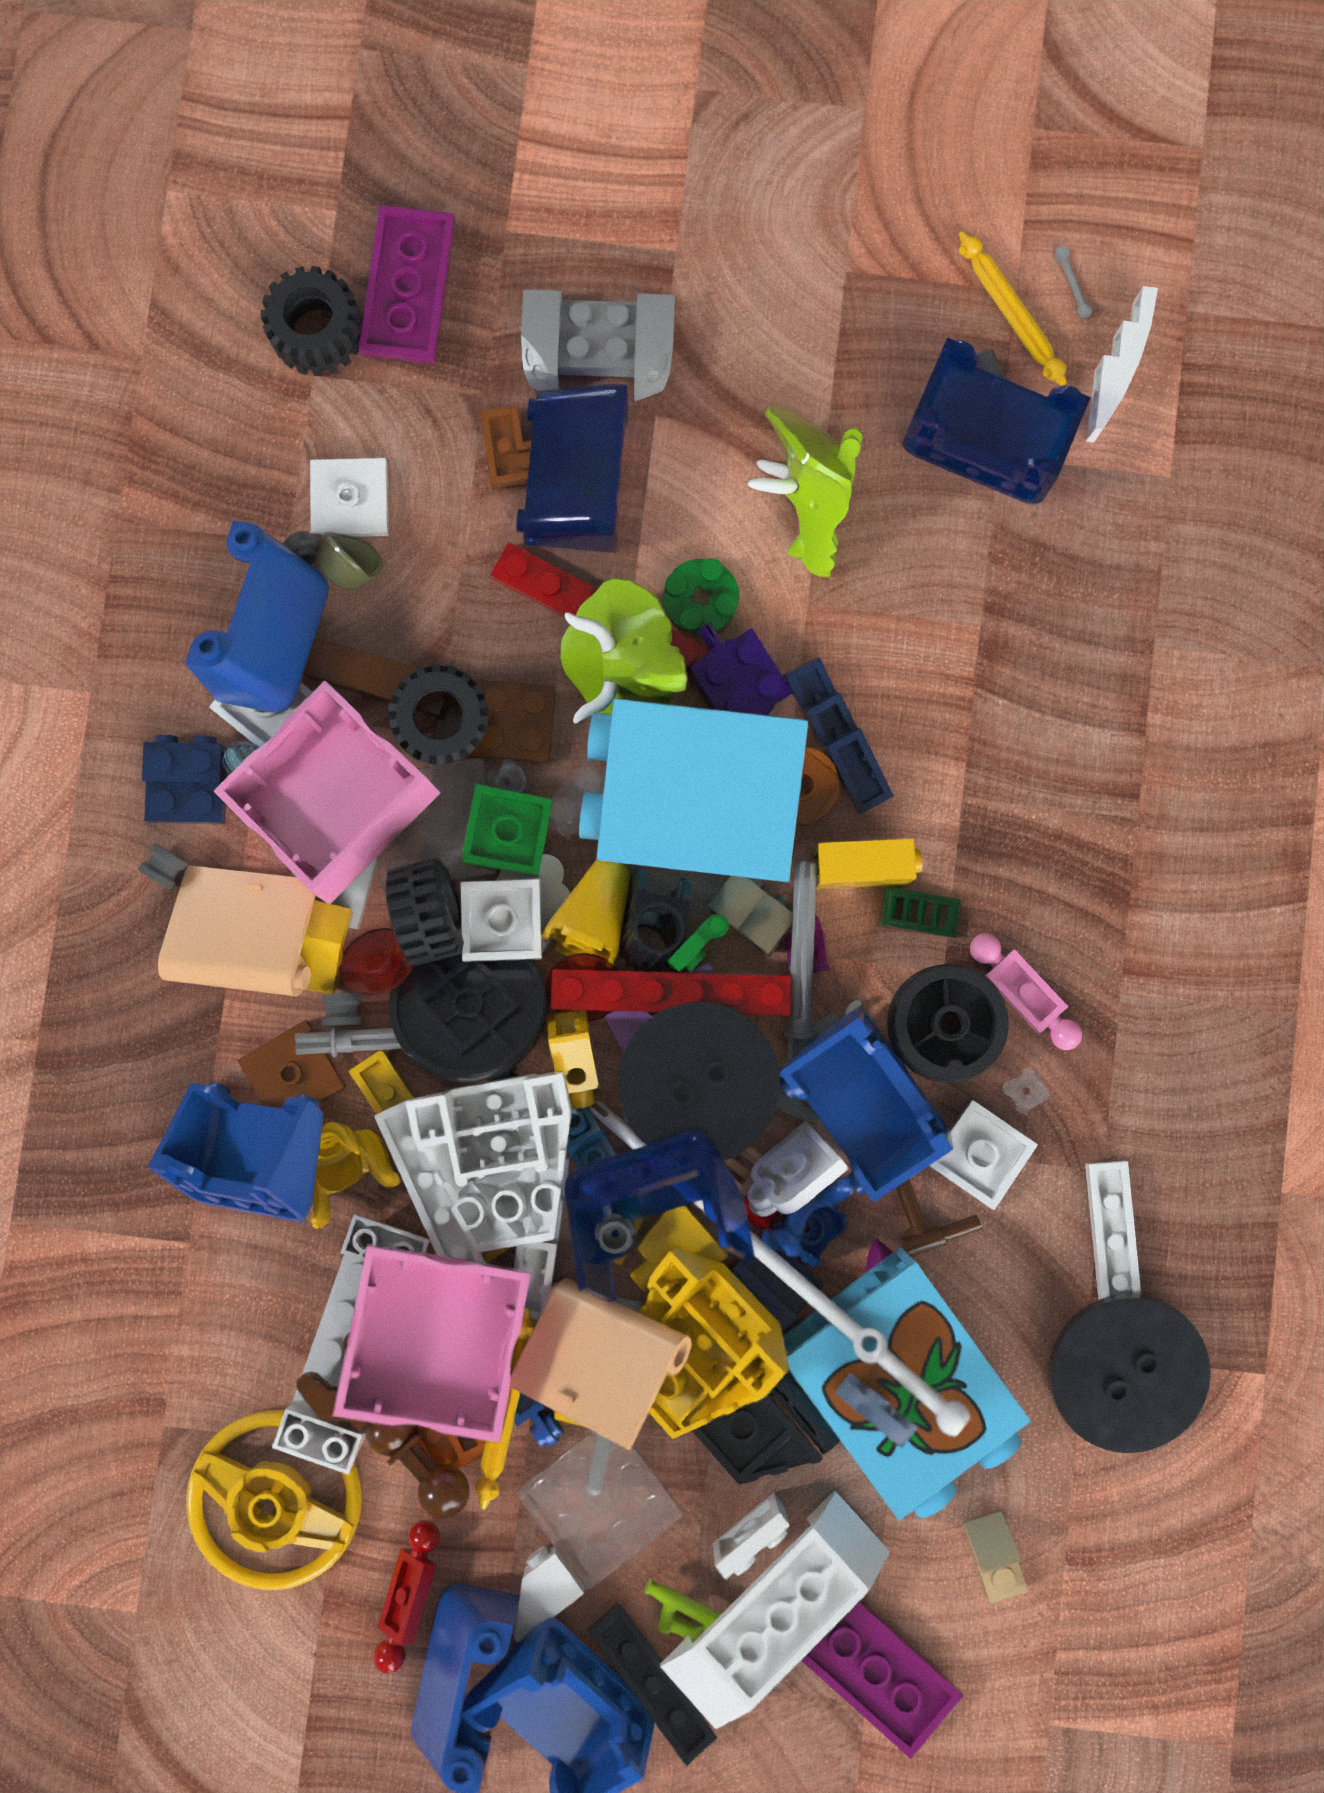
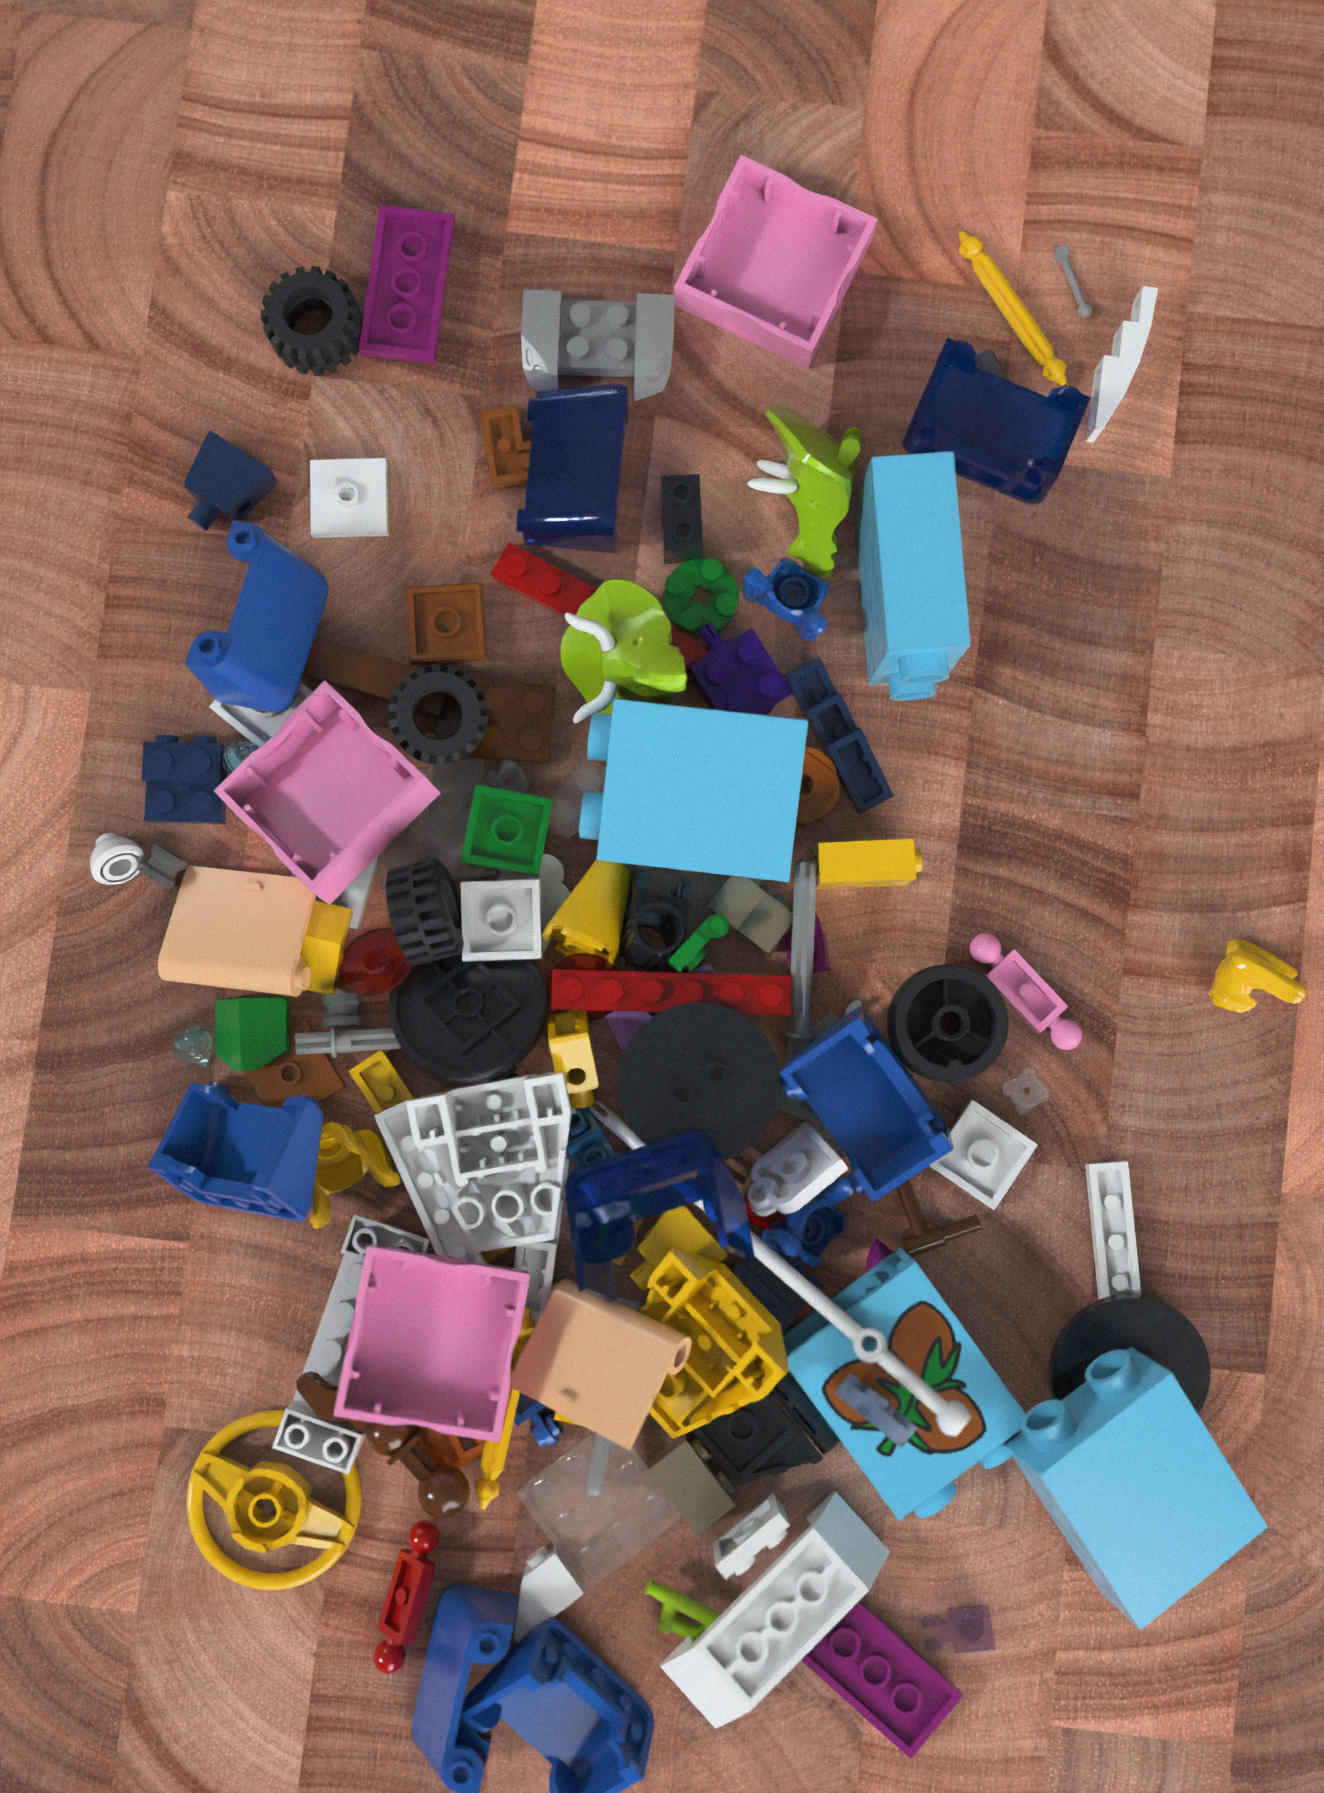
dark grey plate [283,531,320,564] -> none
olive helmet [318,532,383,590] -> none
black plate [586,1602,718,1766] -> none
dark grey plate [595,1214,635,1253] -> none
dark green slope [878,887,961,938] -> none
tan slope [962,1509,1028,1604] -> none
none -> white brick [90,833,146,885]
none -> clear light blue plate [172,1025,212,1067]
none -> dark blue torso [184,430,278,531]
none -> green slope [215,998,290,1071]
none -> dark orange plate [406,582,488,665]
none -> dark tan piece [648,1433,736,1536]
none -> black brick [661,474,703,564]
none -> bright pink tile [674,155,878,369]
none -> blue hair [742,557,830,642]
none -> medium azure brick [853,451,971,701]
none -> clear purple plate [921,1604,996,1654]
none -> medium azure brick [1005,1347,1268,1630]
none -> yellow hair [1208,939,1307,1013]

